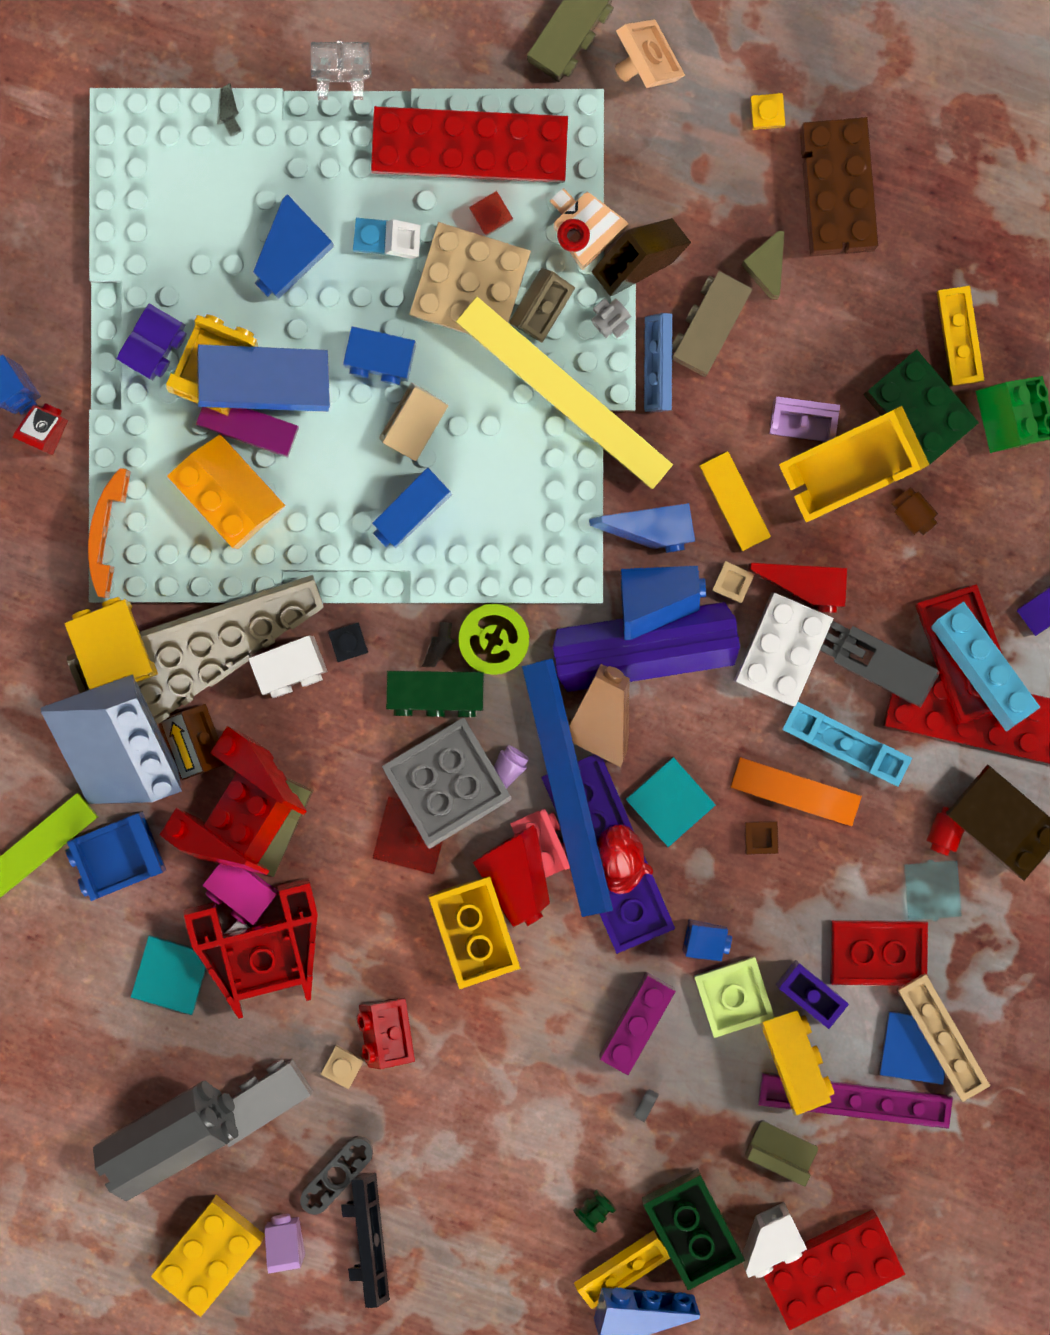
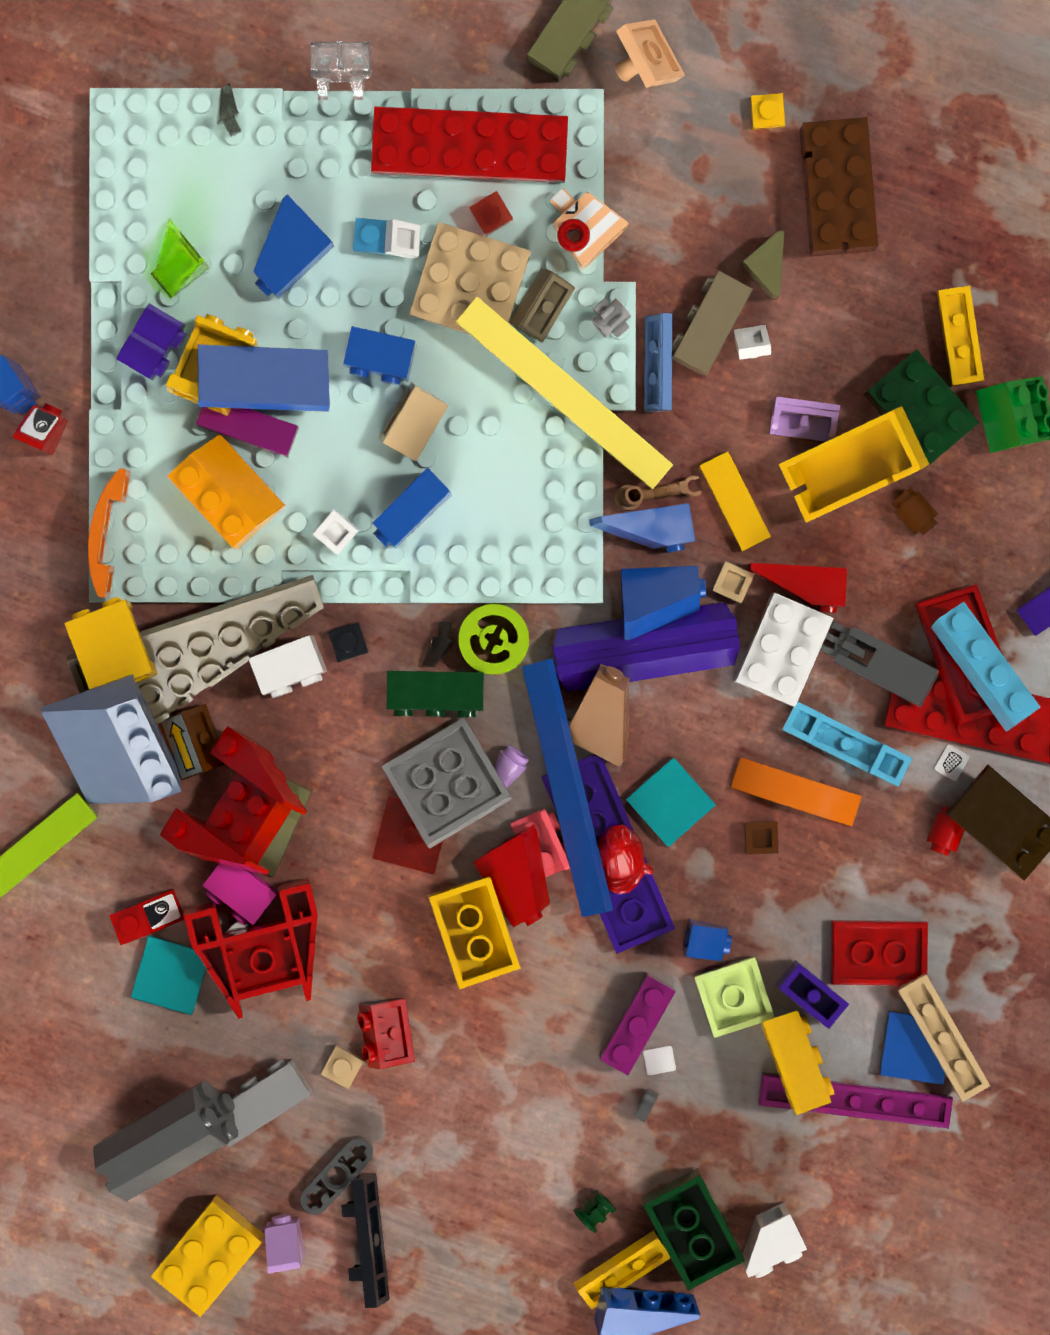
blue panel [66,811,166,901] -> none
dark brown slope [591,218,691,296] -> none
olive panel [745,1120,818,1187] -> none
red brick [763,1209,906,1331] -> none
clear light blue piece [904,859,962,922] -> none
none -> red slope [109,889,184,945]
none -> clear neon green slope [151,218,210,299]
none -> white plate [313,508,359,555]
none -> medium nougat brick [614,475,702,511]
none -> white sticker [643,1046,676,1075]
none -> white plate [734,325,771,359]
none -> white sticker [935,745,970,781]

